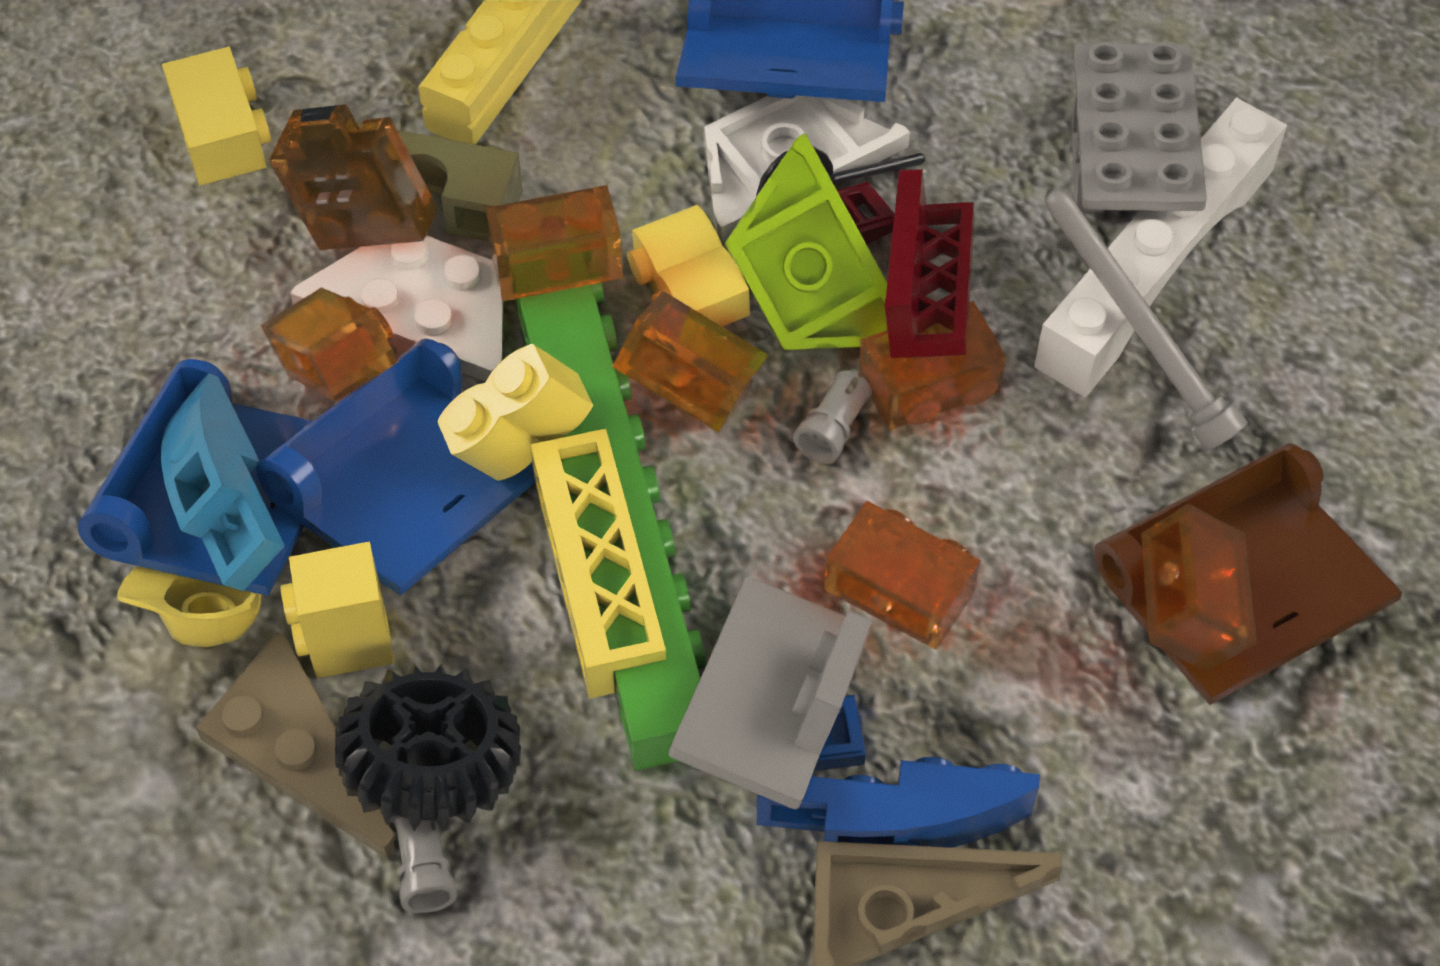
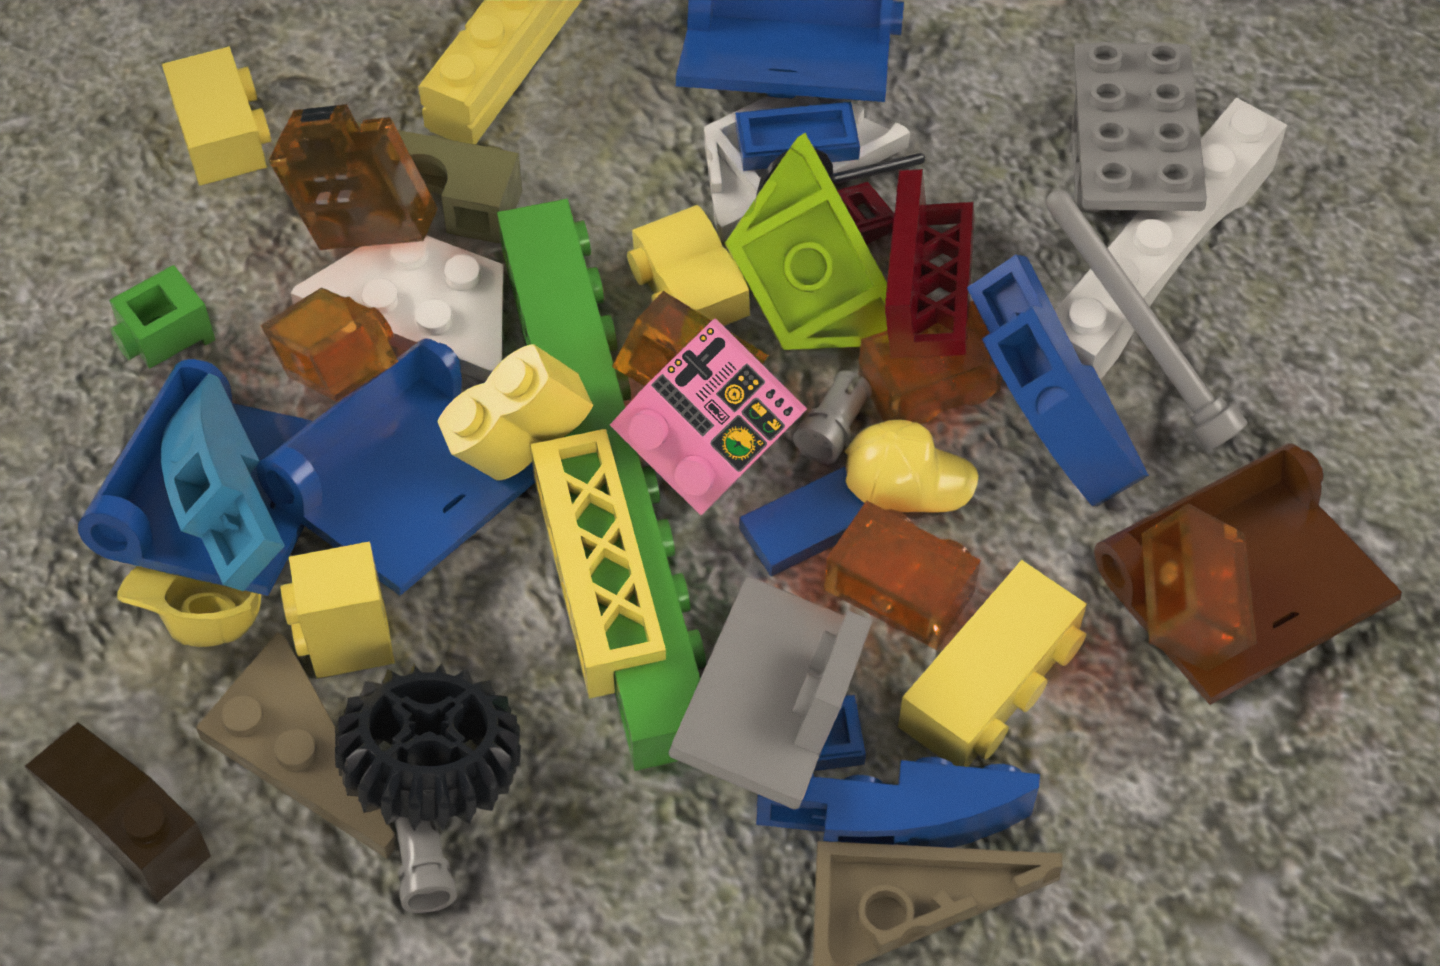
clear orange brick [485,185,623,301] -> none
none -> dark brown slope [25,722,211,903]
none -> bright green brick [109,265,215,369]
none -> bright pink slope [610,318,807,515]
none -> blue tile [735,102,860,171]
none -> blue tile [739,466,882,577]
none -> light yellow piece [845,420,979,513]
none -> light yellow brick [898,560,1087,767]
none -> blue slope [967,254,1149,507]

